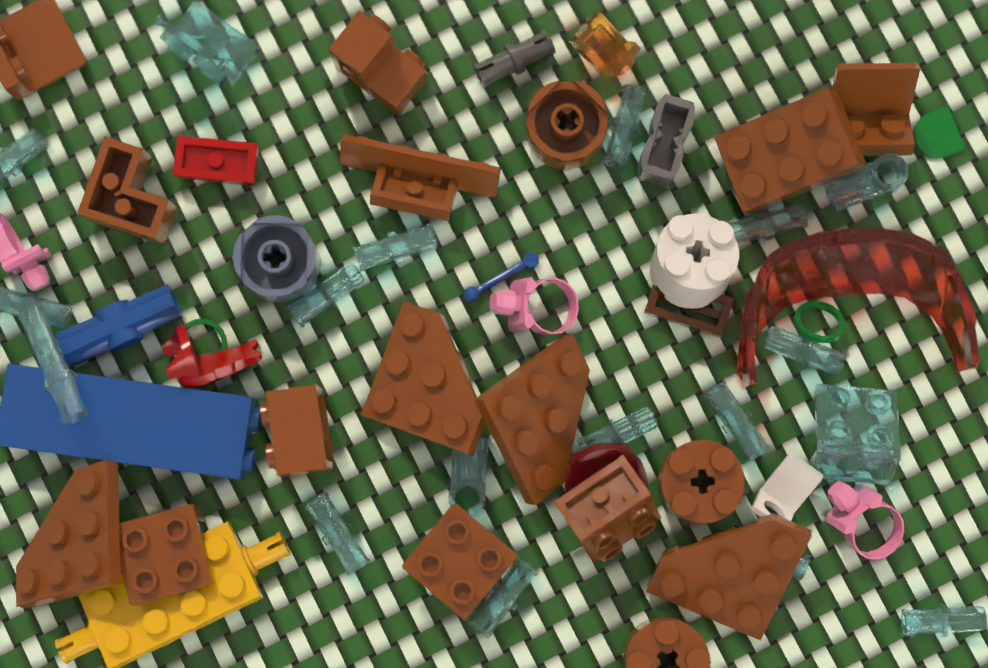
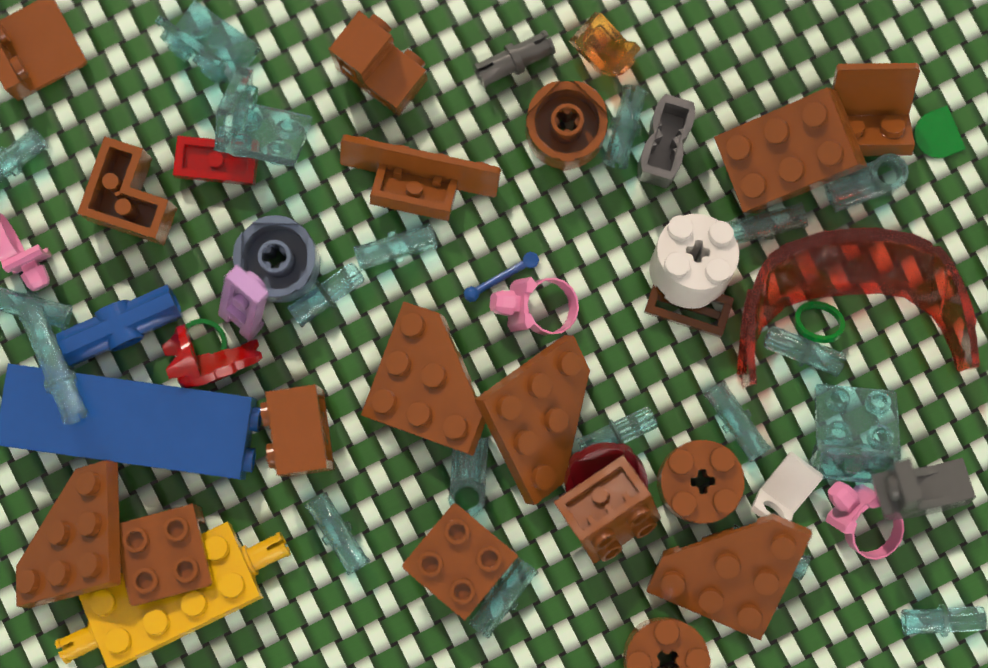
none -> clear light blue bracket [214,66,312,167]
none -> lavender plate [218,265,269,341]
none -> dark grey arch [871,458,976,520]

